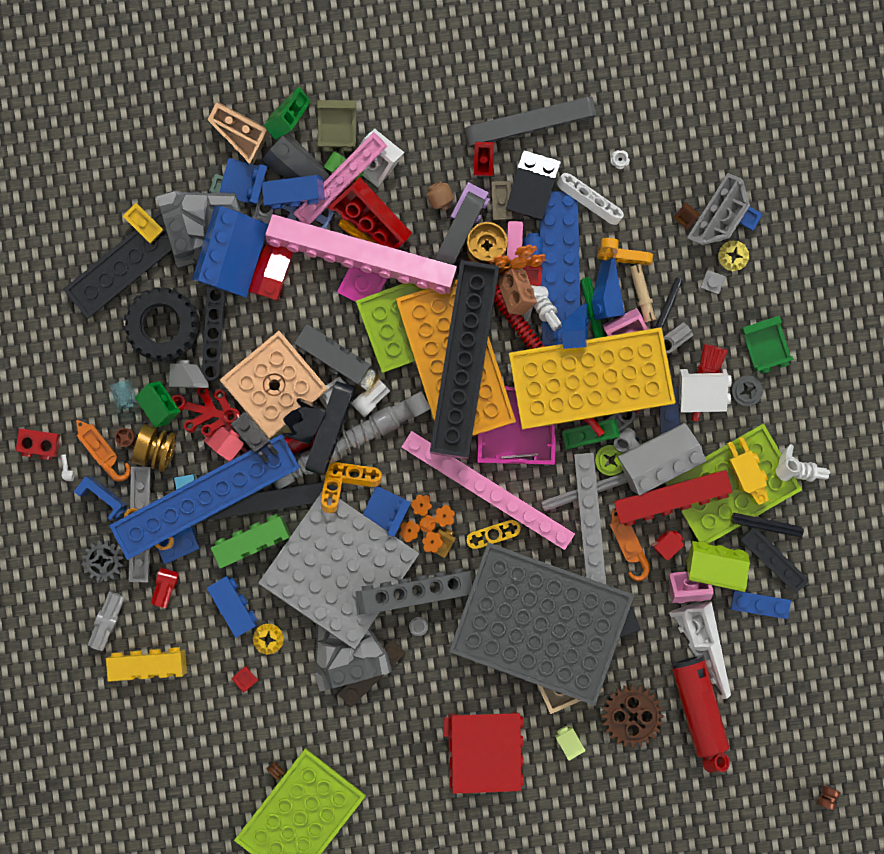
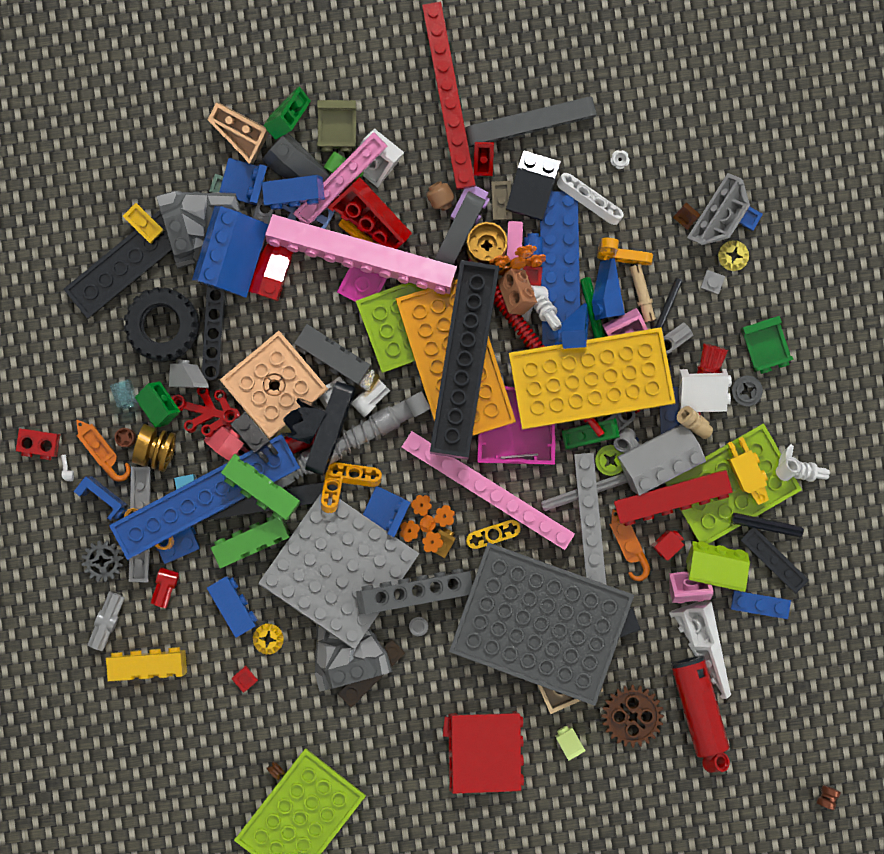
none -> bright green wedge [221,454,301,521]
none -> red plate [422,2,476,190]
none -> tan axle [677,406,713,439]

